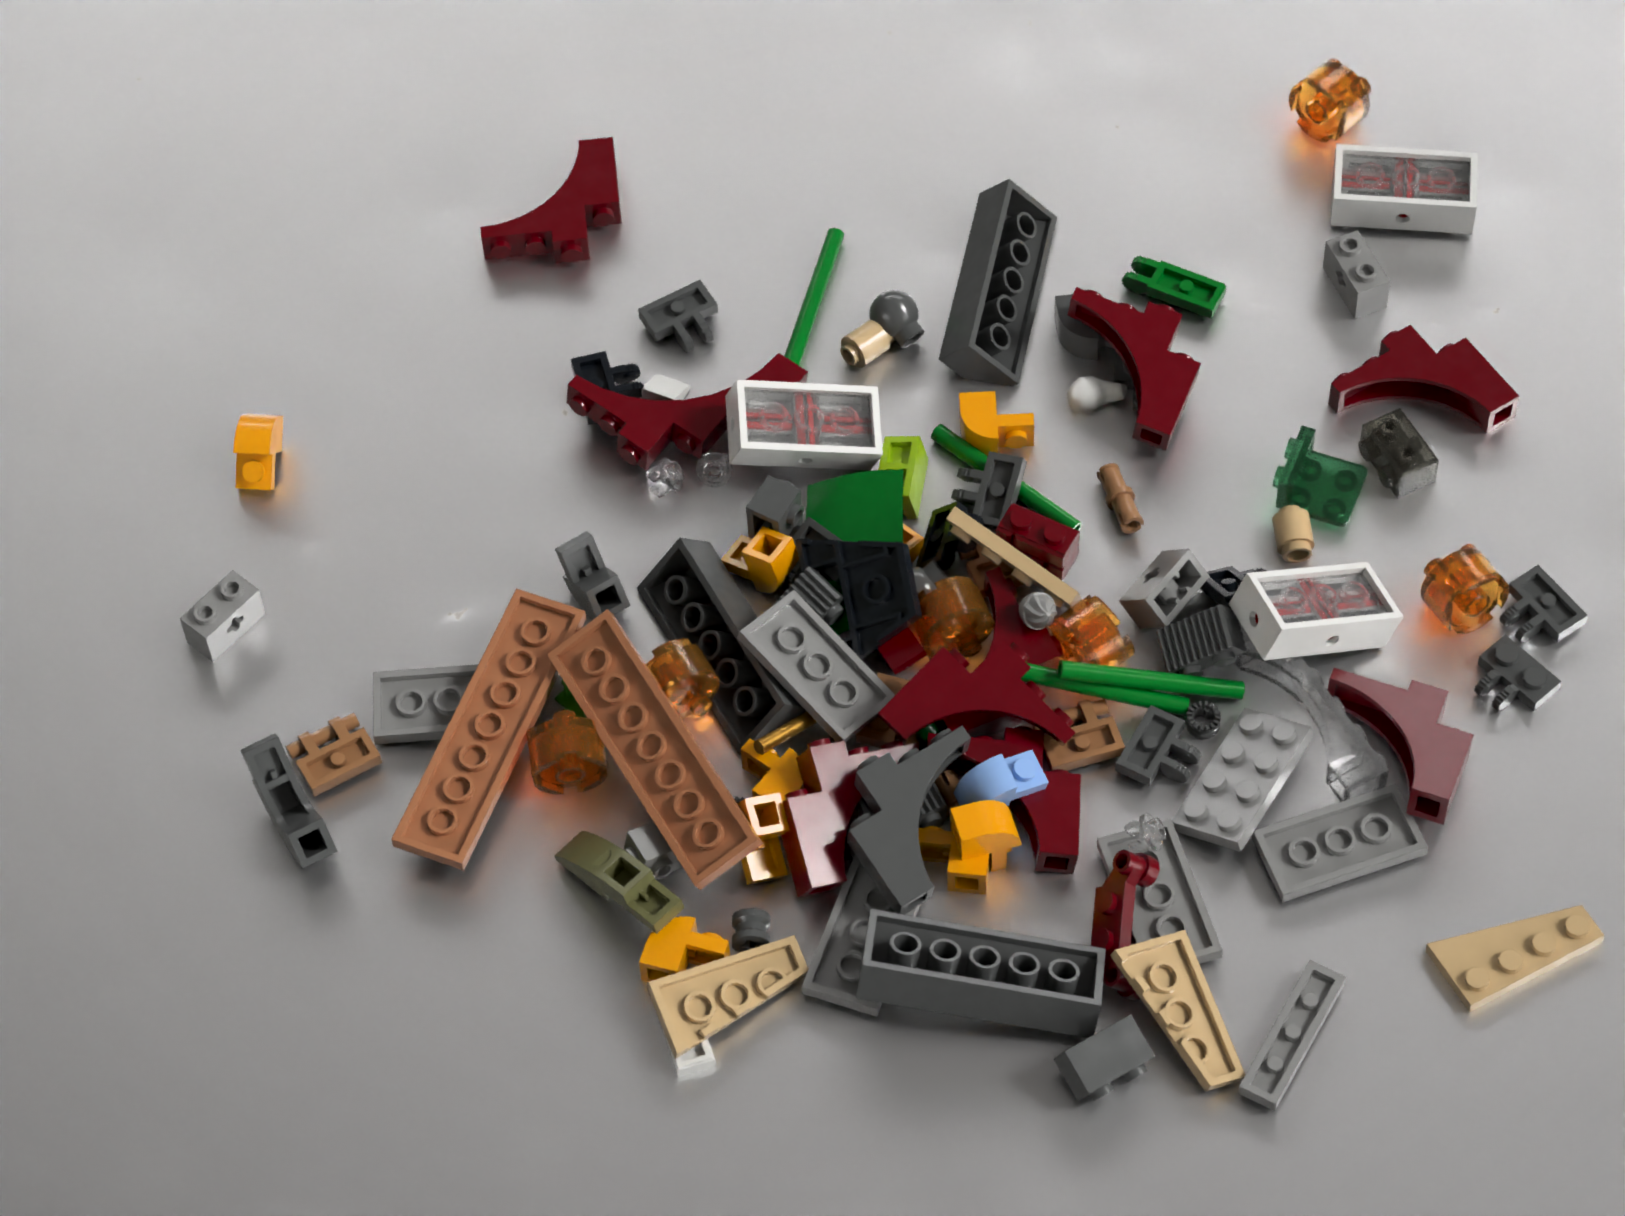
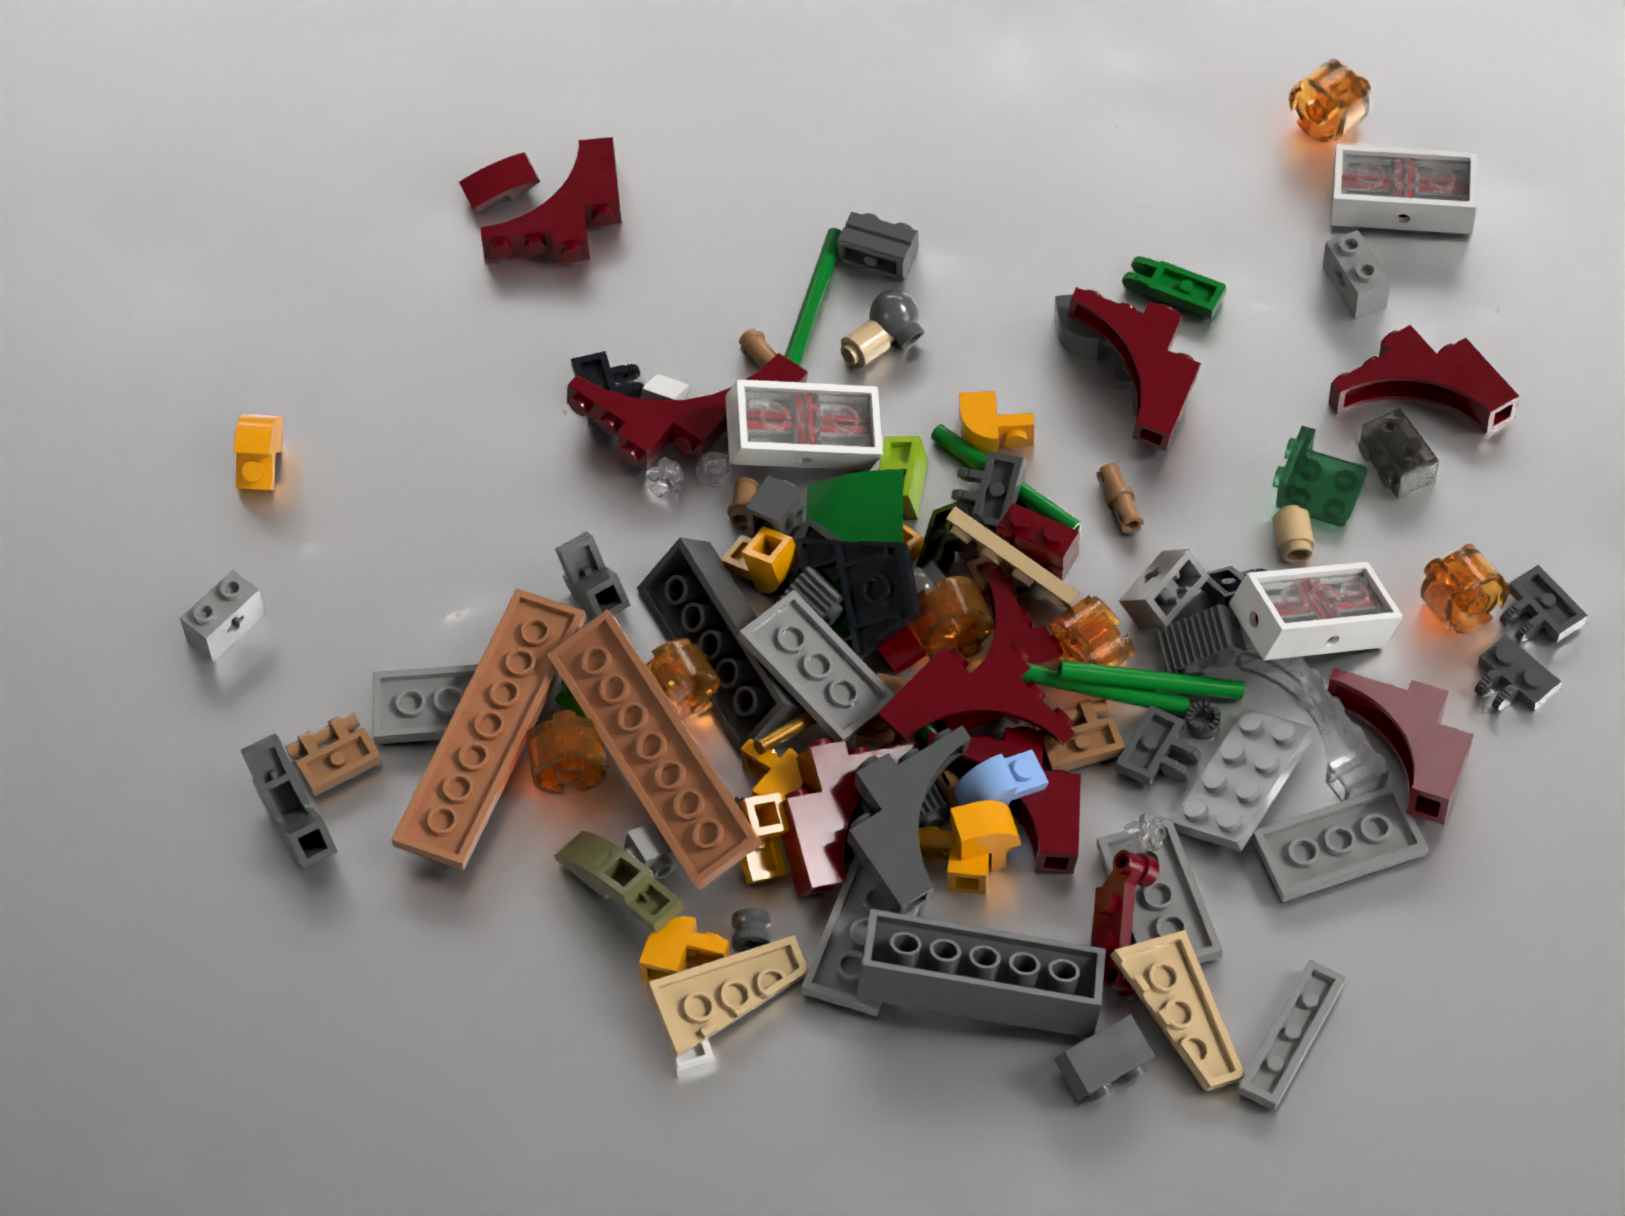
dark grey hinge [638,280,718,353] -> none
dark grey slope [939,179,1057,386] -> none
light grey plate [1019,592,1057,630] -> none
white animal [1067,376,1128,414] -> none
tan wing [1425,905,1604,1013] -> none
none -> dark red slope [459,152,541,213]
none -> medium nougat pin [727,477,758,526]
none -> medium nougat pin [739,329,777,369]
none -> dark grey brick [837,211,919,280]

